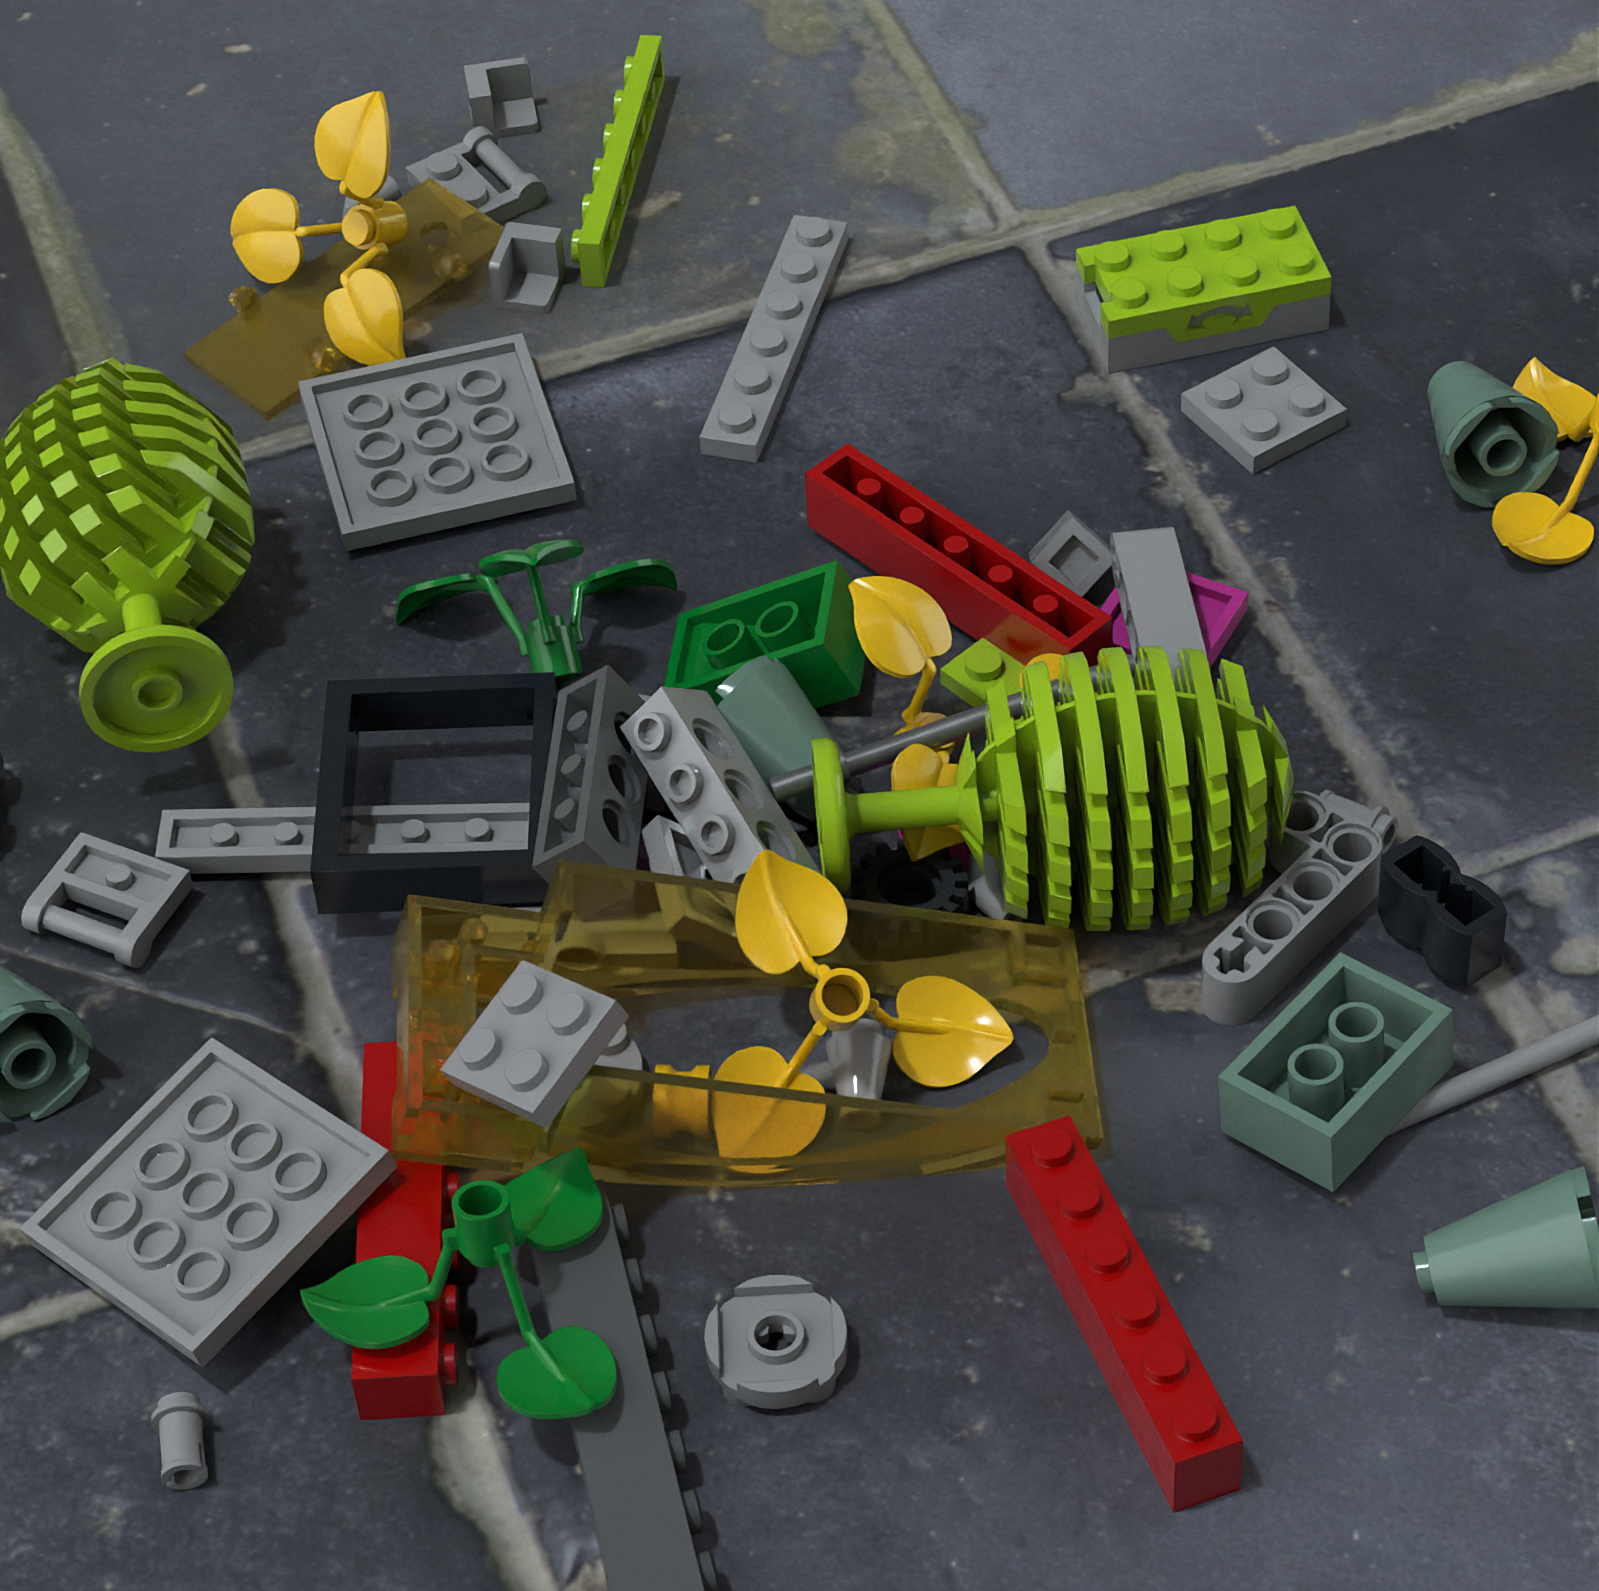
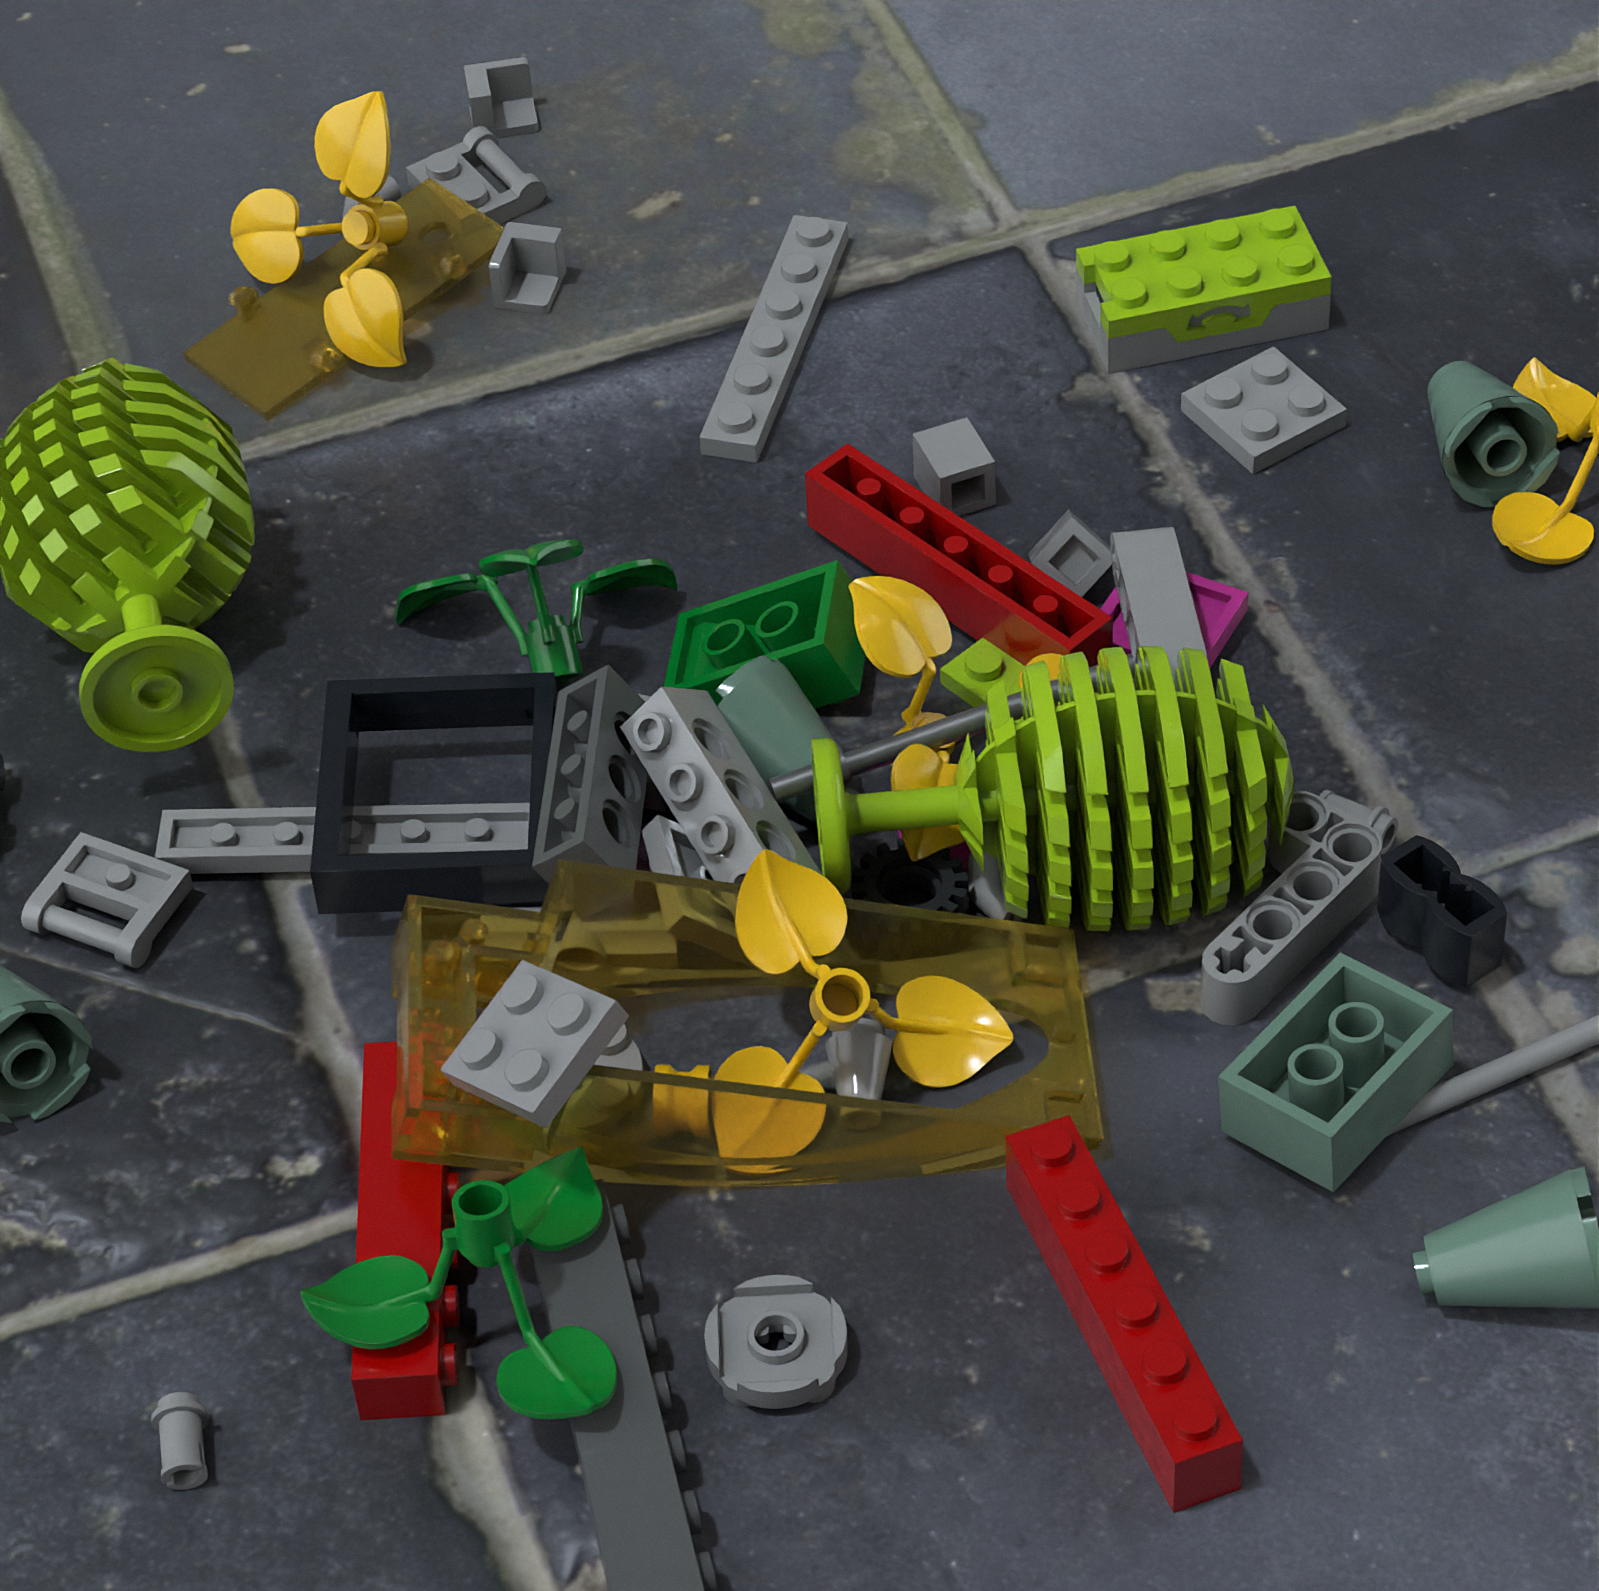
light grey plate [19,1038,398,1368] -> none
light grey plate [298,333,577,552] -> none
lime plate [571,35,665,288] -> none
none -> light grey brick [912,417,996,516]

